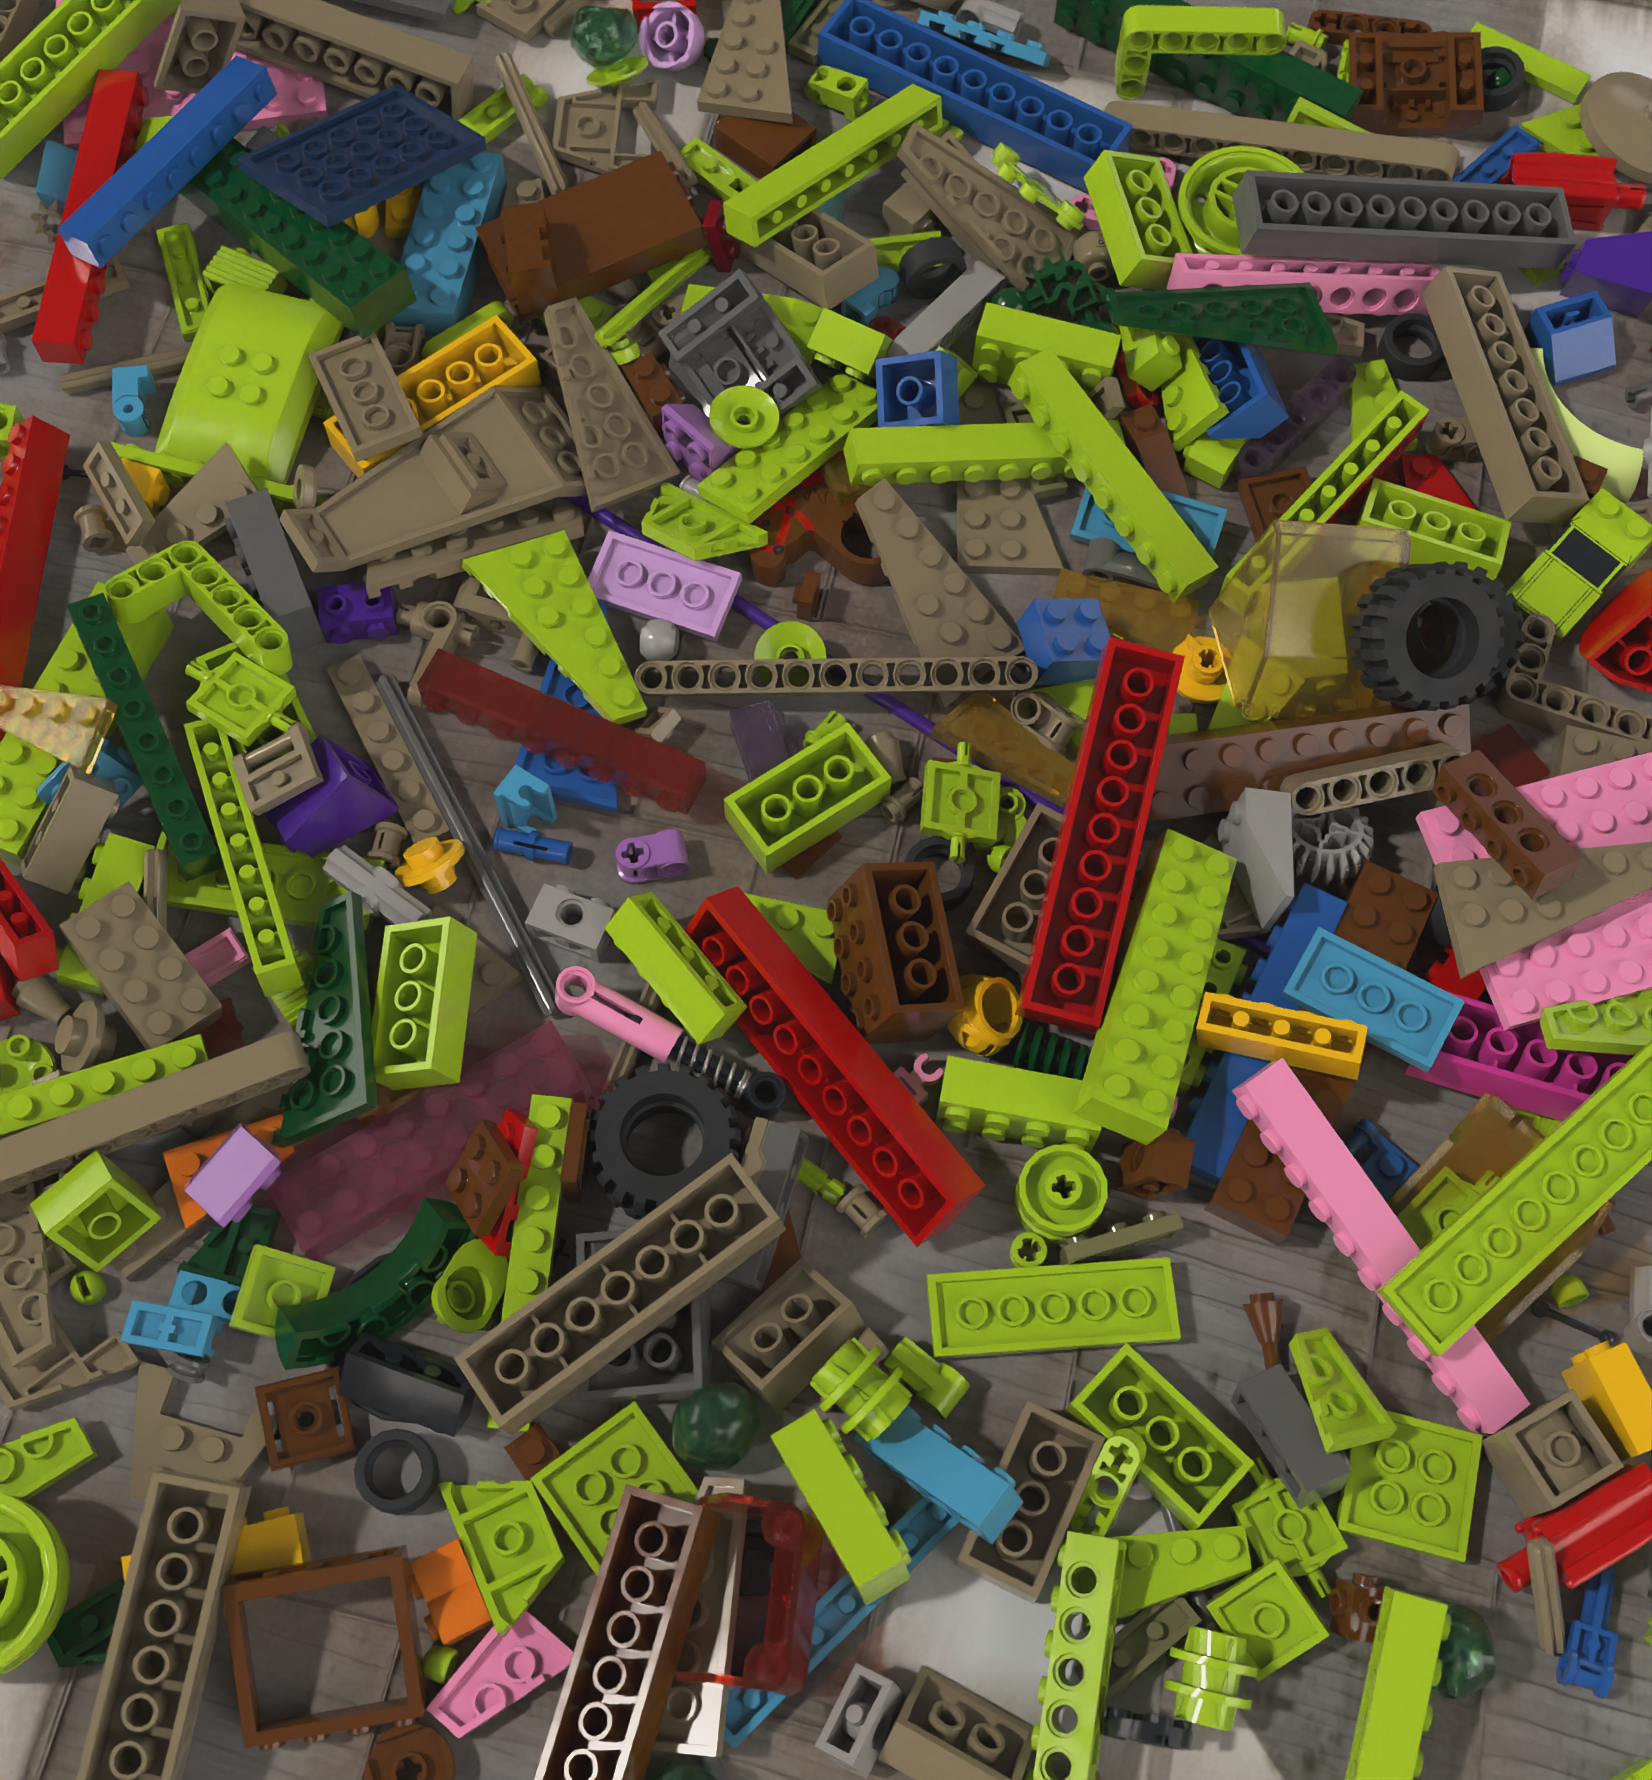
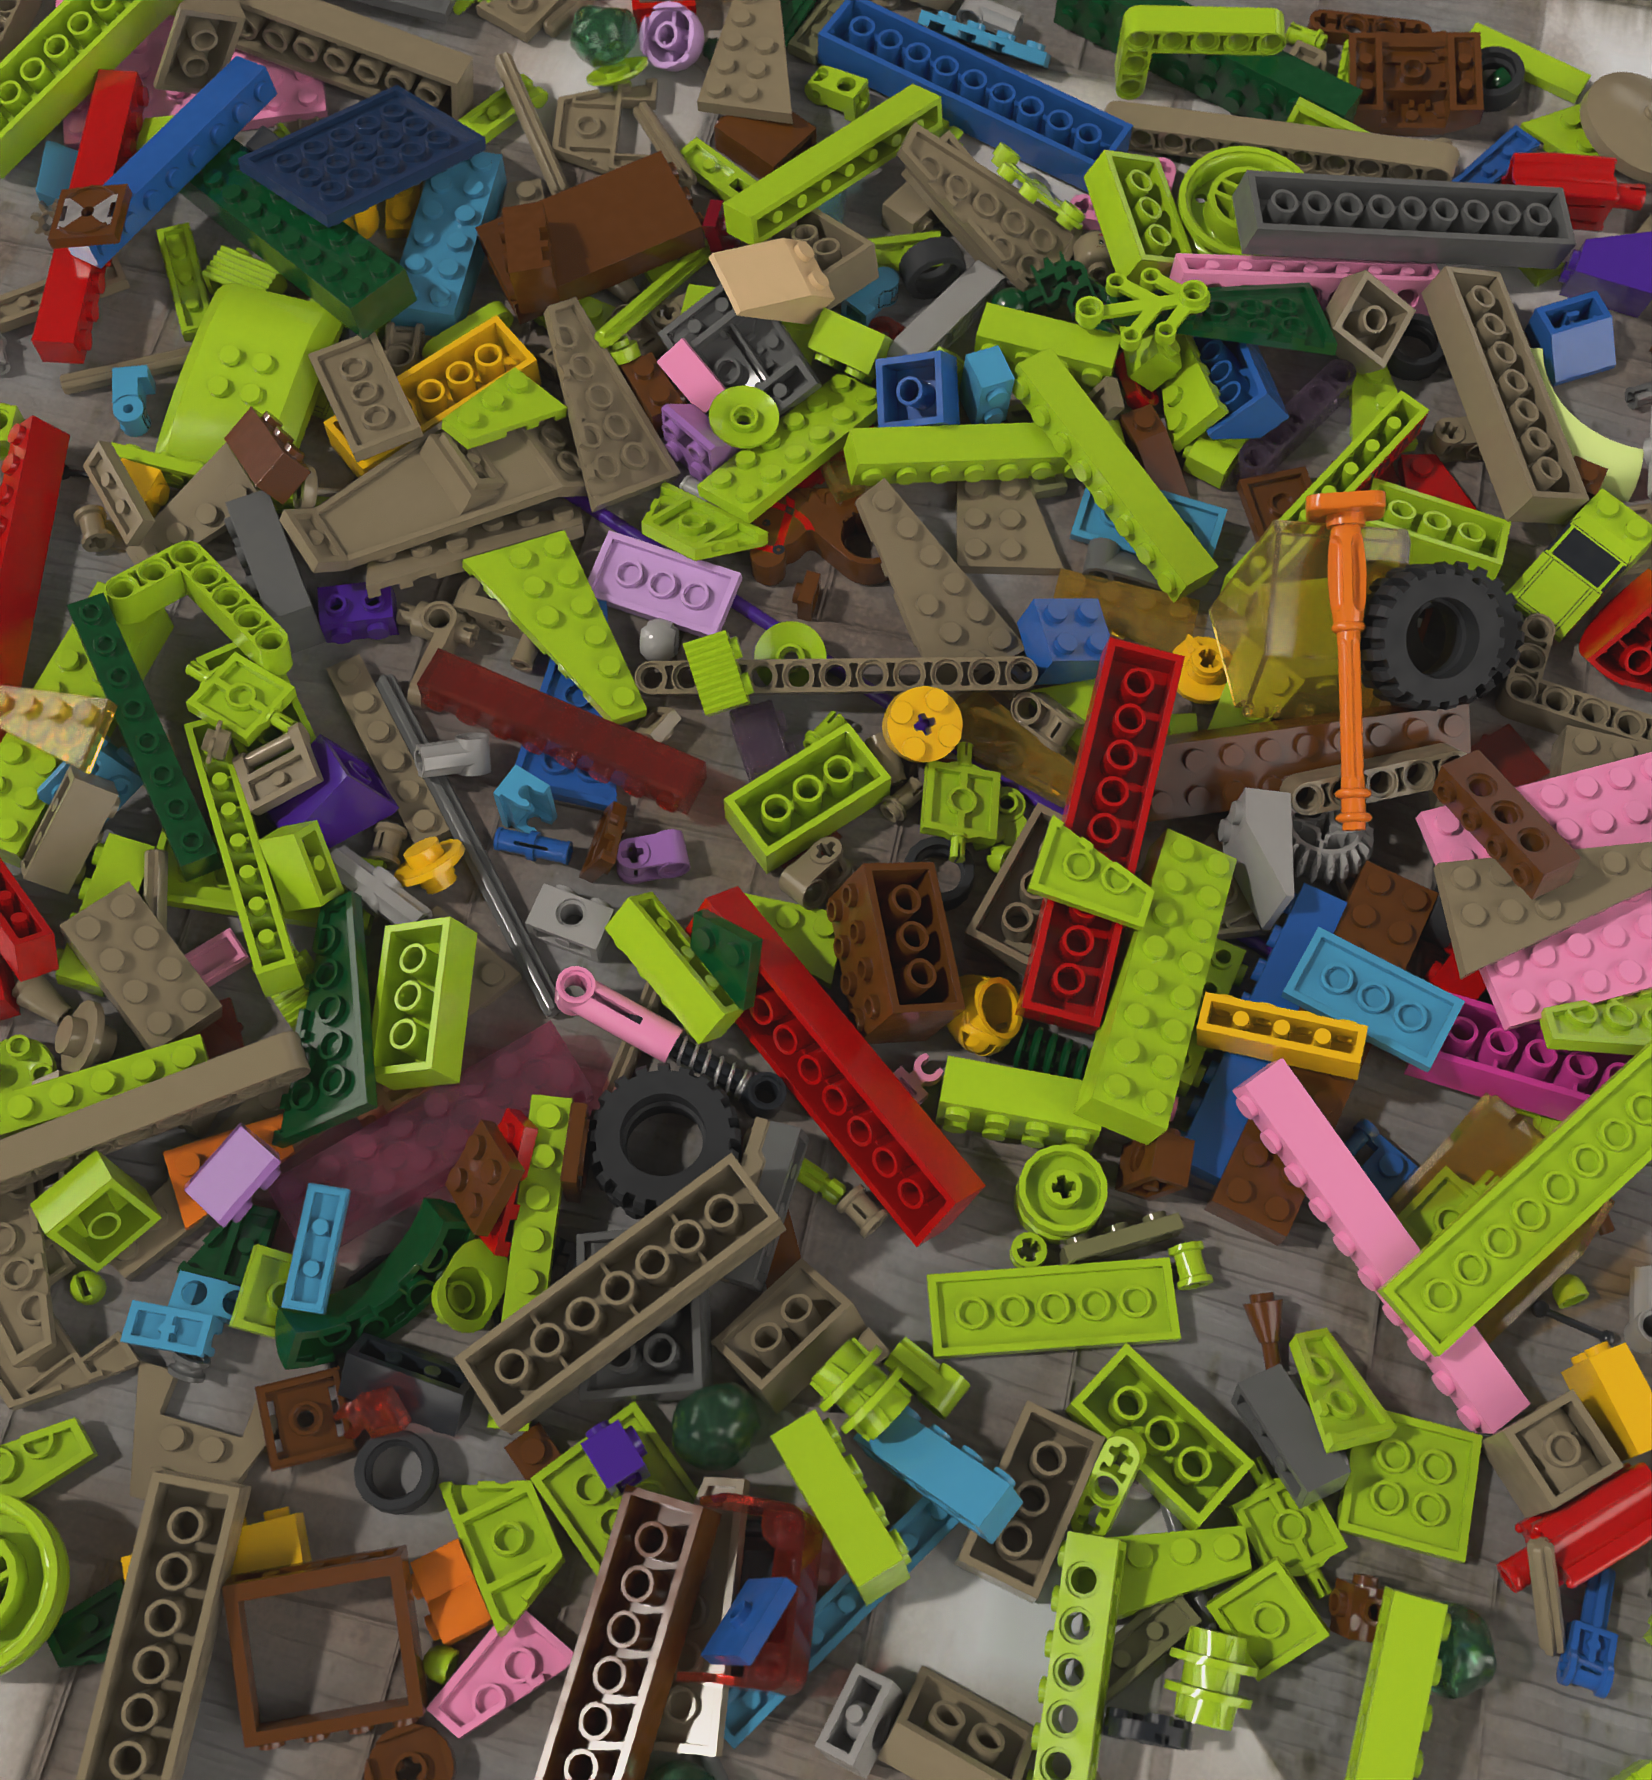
none -> reddish brown piece [47,184,132,249]
none -> dark tan plate [201,720,233,764]
none -> reddish brown brick [224,406,311,505]
none -> lime brick [258,820,344,912]
none -> dark azure tile [281,1183,351,1315]
none -> clear red plate [333,1385,412,1439]
none -> light grey piece [414,732,491,778]
none -> lime wing [441,367,568,449]
none -> reddish brown wing [579,801,628,883]
none -> dark purple brick [581,1420,651,1500]
none -> bright pink tile [656,338,726,414]
none -> lime brick [683,630,755,717]
none -> dark green wing [690,909,763,1011]
none -> blue plate [701,1577,798,1665]
none -> tan slope [709,238,835,325]
none -> dark tan piece [779,837,853,910]
none -> yellow brick [882,686,963,763]
none -> dark azure brick [958,345,1015,424]
none -> lime wing [1026,815,1155,931]
none -> lime plant [1075,267,1211,351]
none -> lime bush [1167,1241,1214,1291]
none -> orange piece [1305,490,1386,831]
none -> dark tan brick [1323,270,1416,375]

